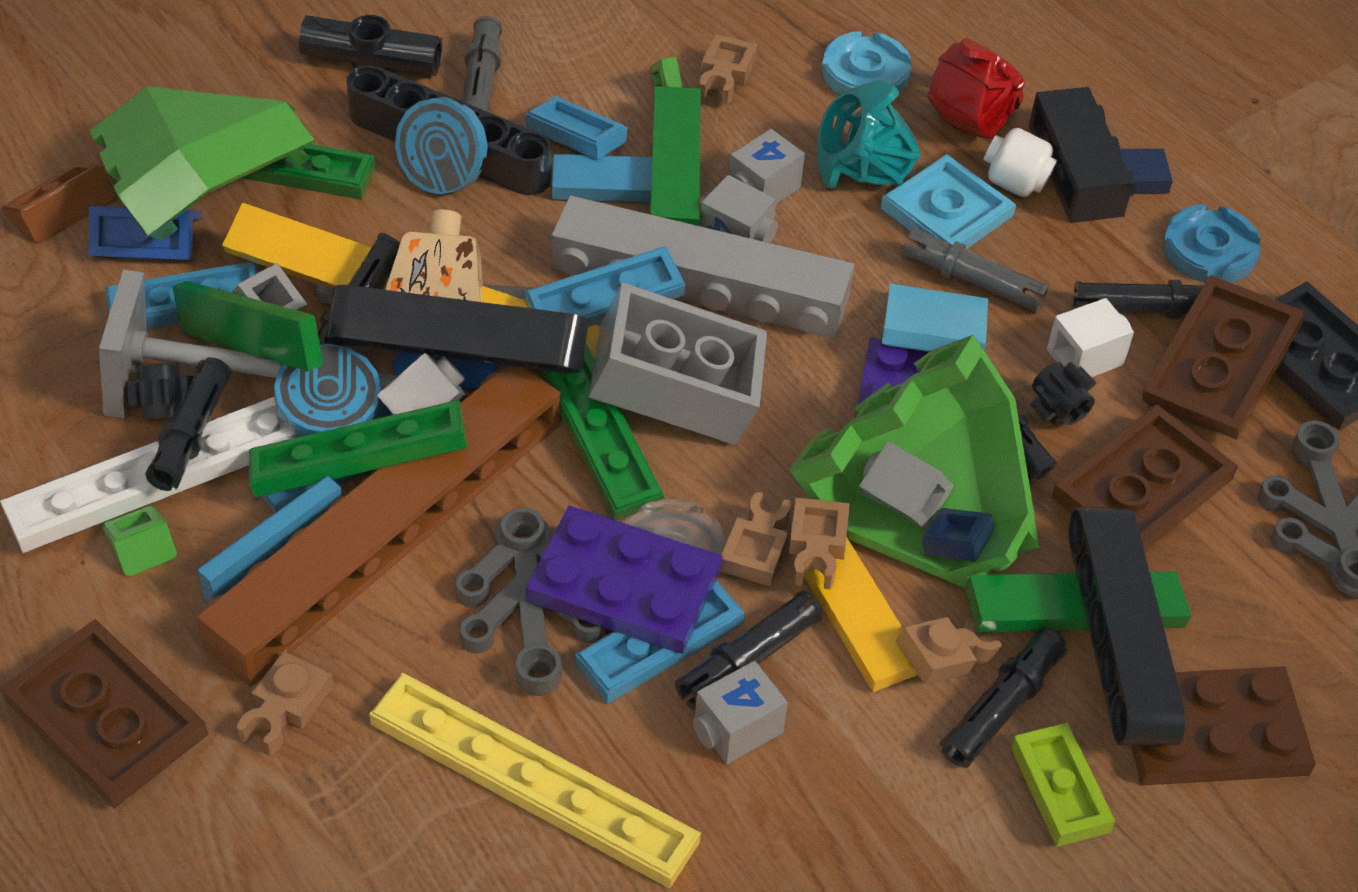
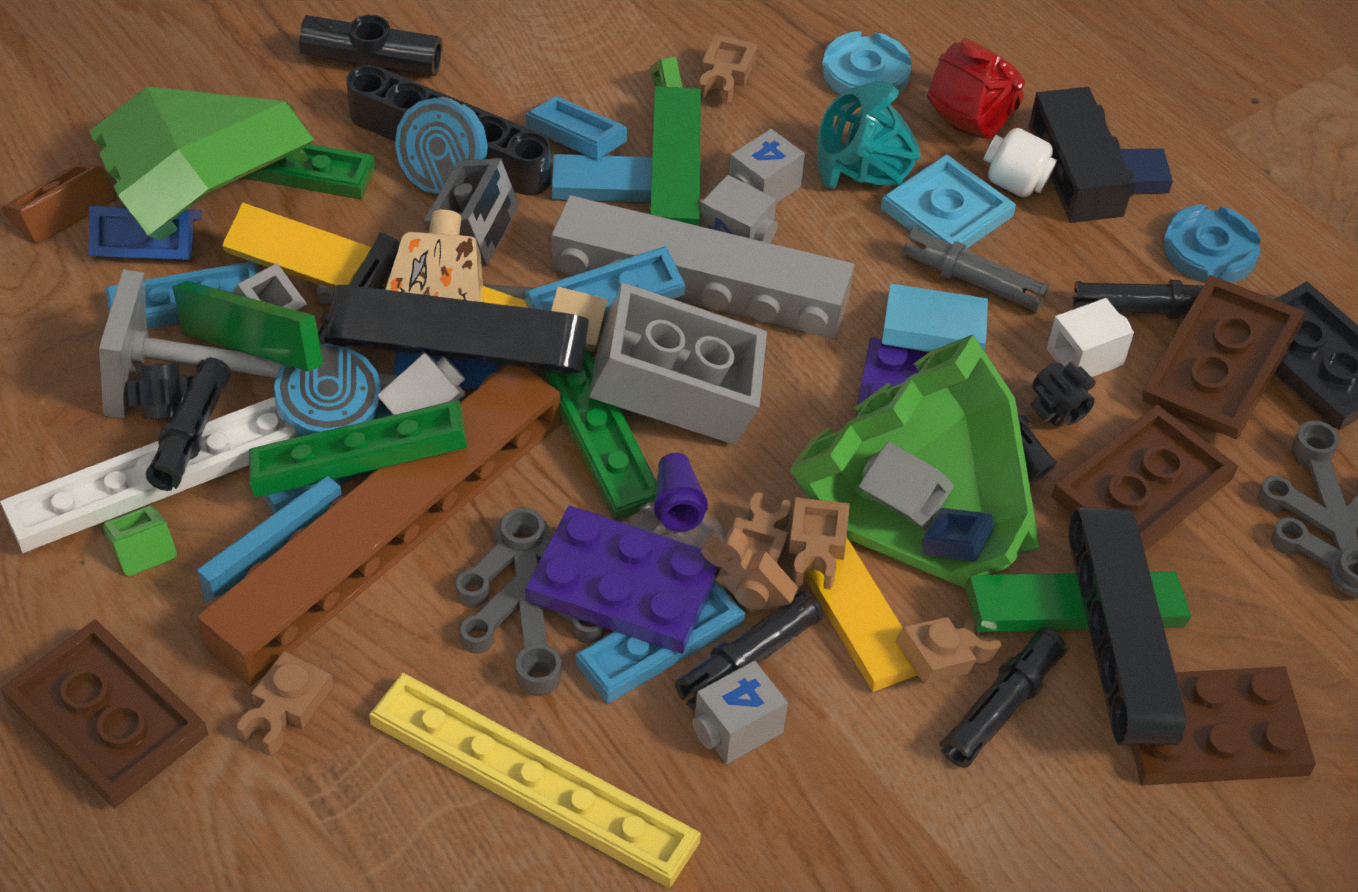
dark grey pin [462,16,502,112] -> none
lime plate [1011,722,1115,847] -> none
none -> brick [423,158,519,266]
none -> tan tile [551,287,608,352]
none -> dark purple cone [654,453,708,532]
none -> medium nougat plate [701,527,798,613]

